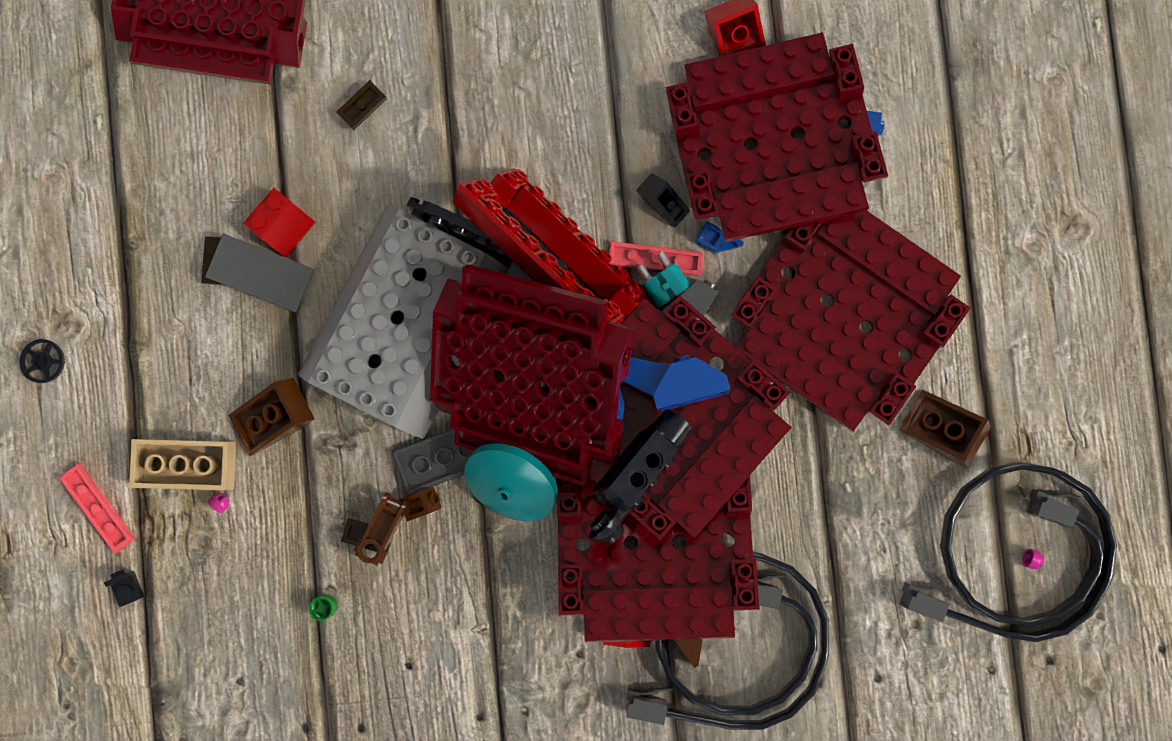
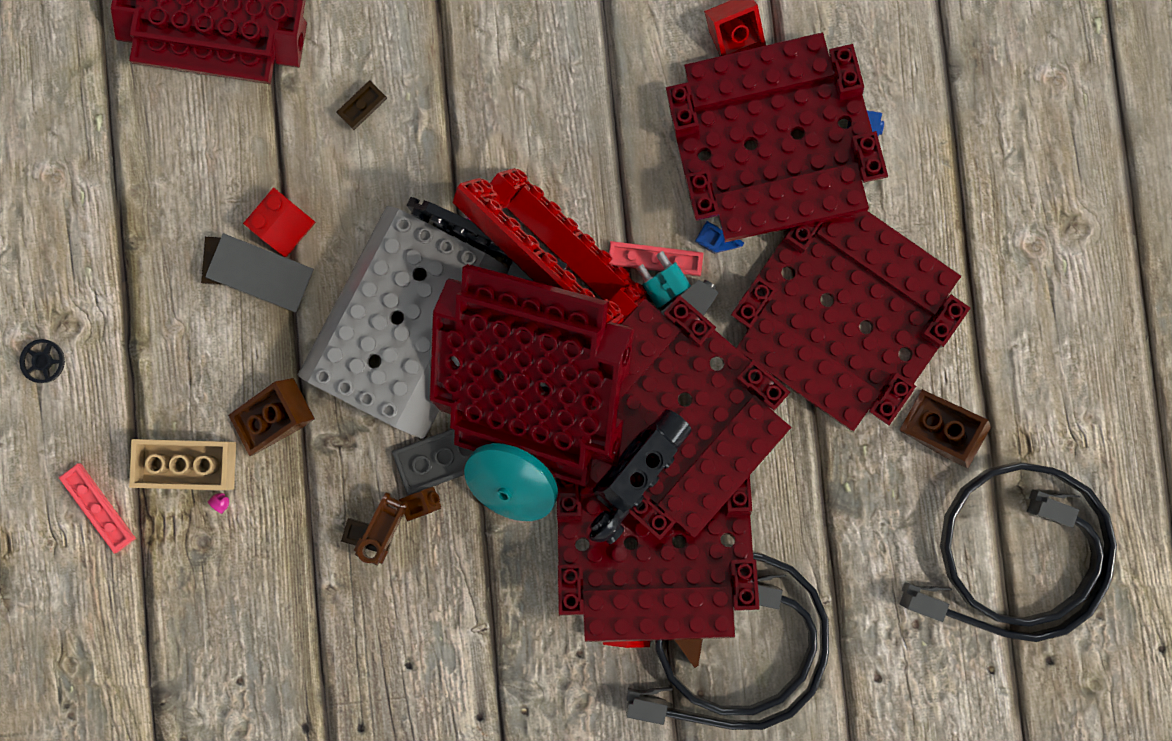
black bracket [104,569,145,608] -> none
green wheel [309,594,338,621] -> none
blue slope [617,355,731,436] -> none
black slope [636,173,690,228] -> none
dark pink hinge [1022,548,1044,569] -> none

